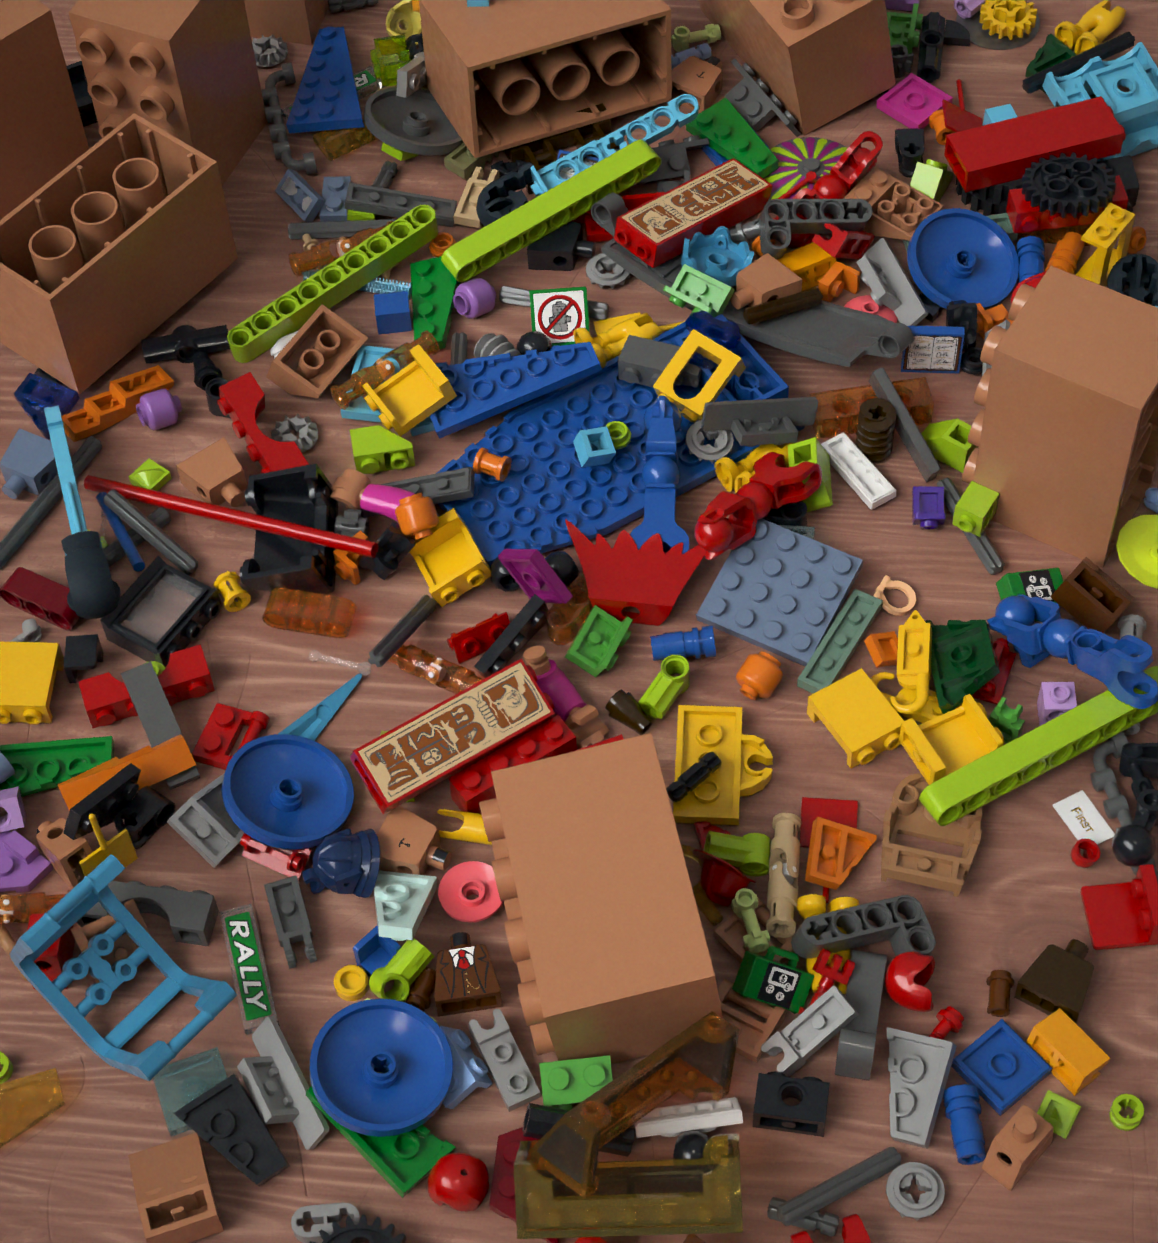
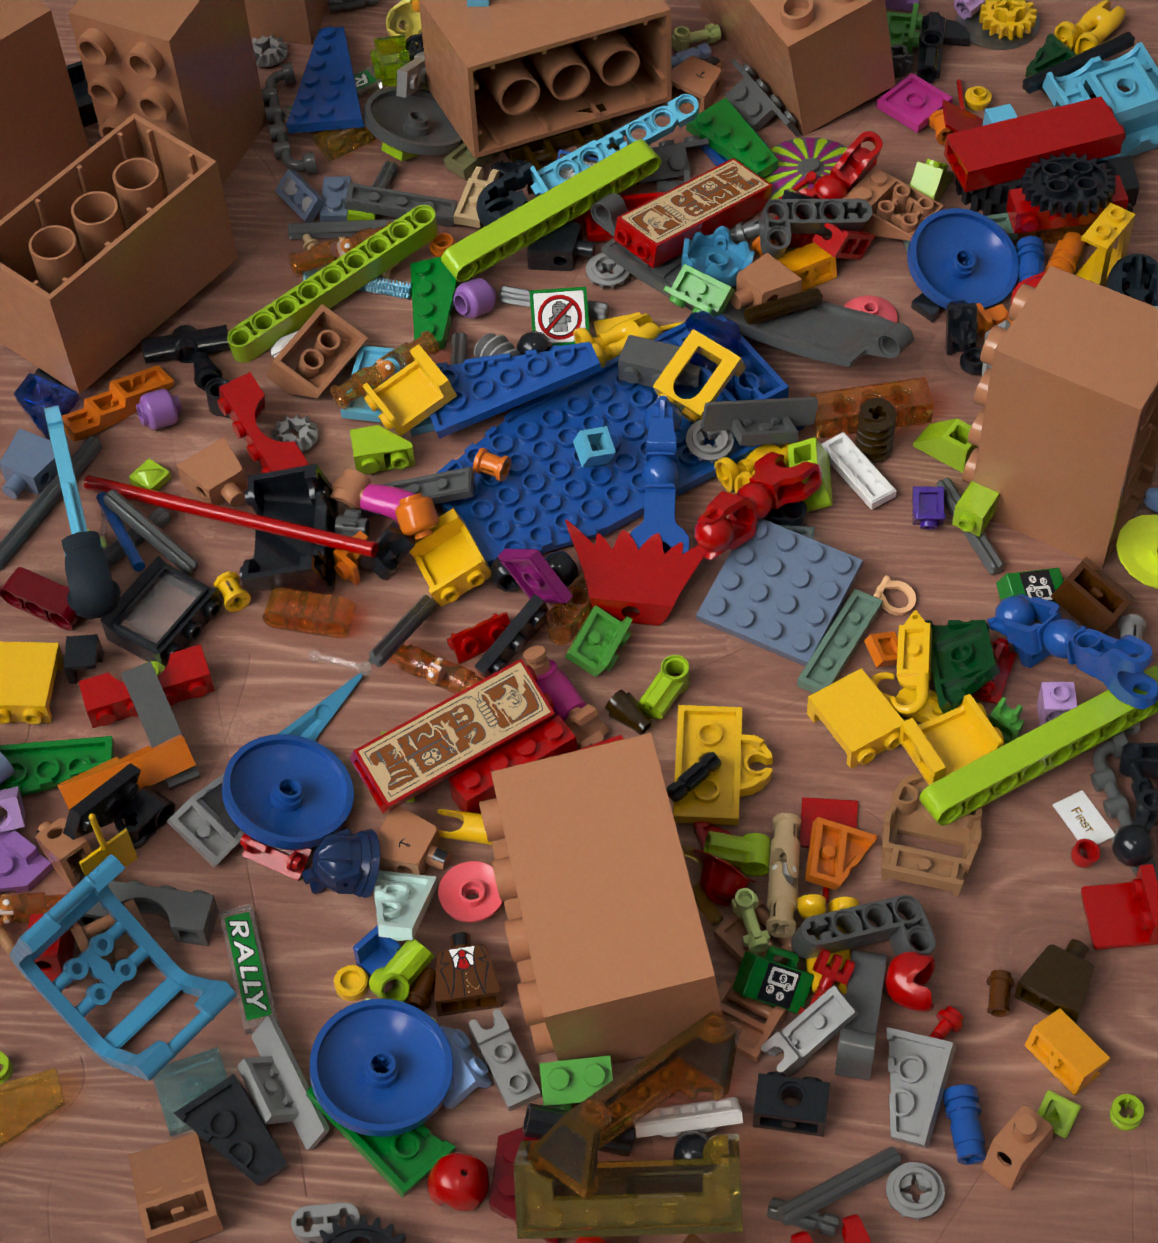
light grey hand [9,619,42,642] -> none
red plate [192,703,270,770] -> none
dark grey hinge [264,876,317,969] -> none
blue panel [374,291,412,335] -> none
lime plate [606,421,631,449] -> none
blue axle [650,625,716,661] -> none
orange head [736,651,783,700] -> none
orange bracket [818,261,861,302] -> none
light grey bracket [857,238,928,326] -> none
dark grey tile [868,367,941,483] -> none
black piece [895,128,925,178] -> none
tile [901,326,965,373] -> none
blue tile [951,1019,1052,1116] -> none
orange plate [1127,226,1147,254] -> none
none -> black tile [782,189,815,199]
none -> yellow plate [965,86,992,111]

